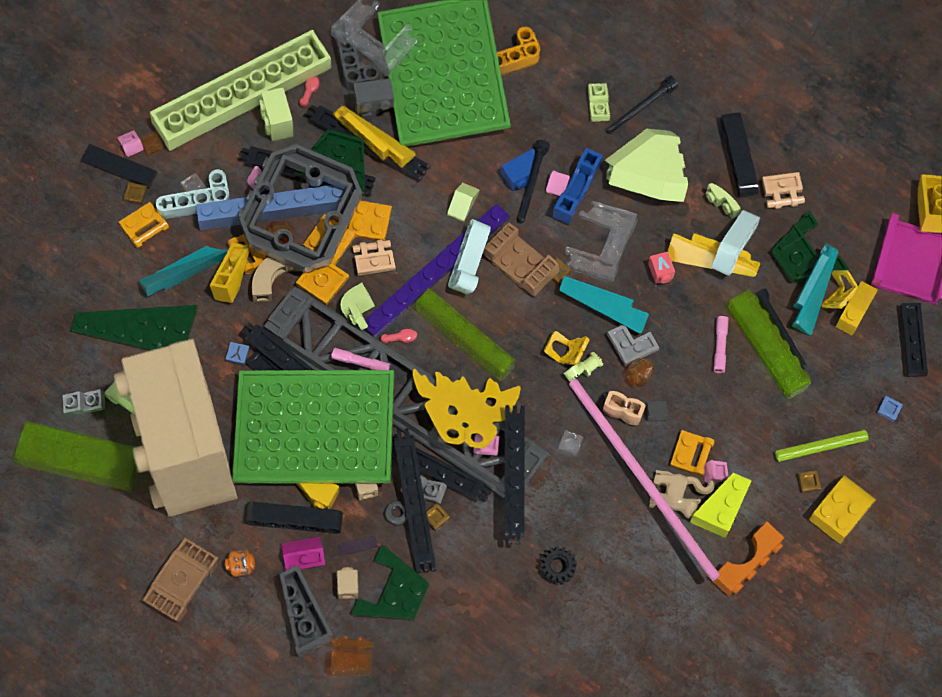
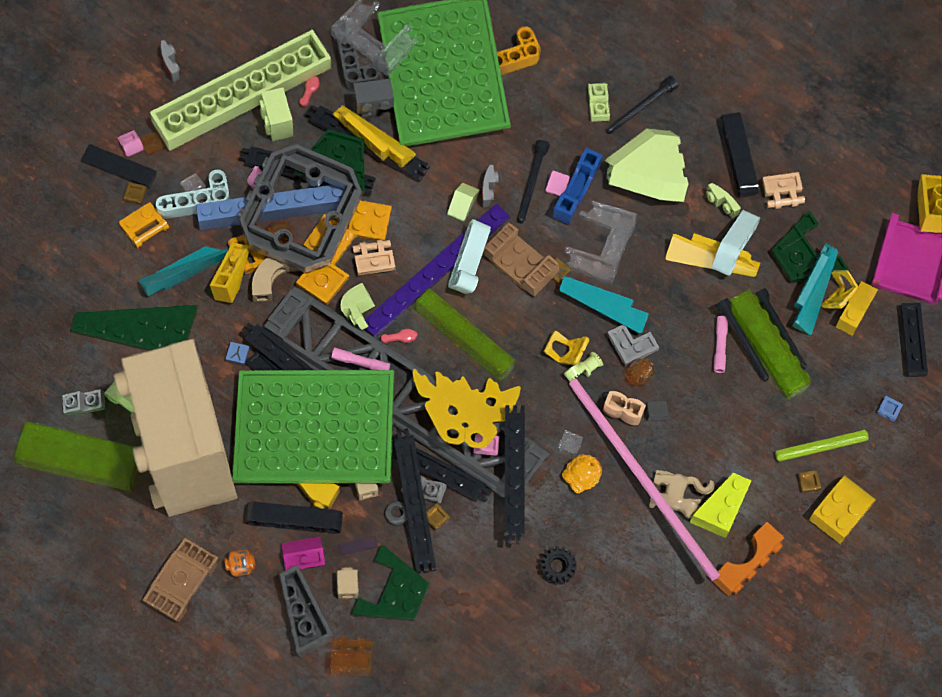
blue slope [501,149,535,191] -> none
coral brick [648,252,675,284] -> none
light orange plate [670,430,715,477] -> none
bright pink slope [704,460,728,482] -> none
none -> light grey slope [161,40,180,82]
none -> light grey slope [482,165,499,208]
none -> light orange hair [562,454,602,494]
none -> black piece [715,298,769,381]

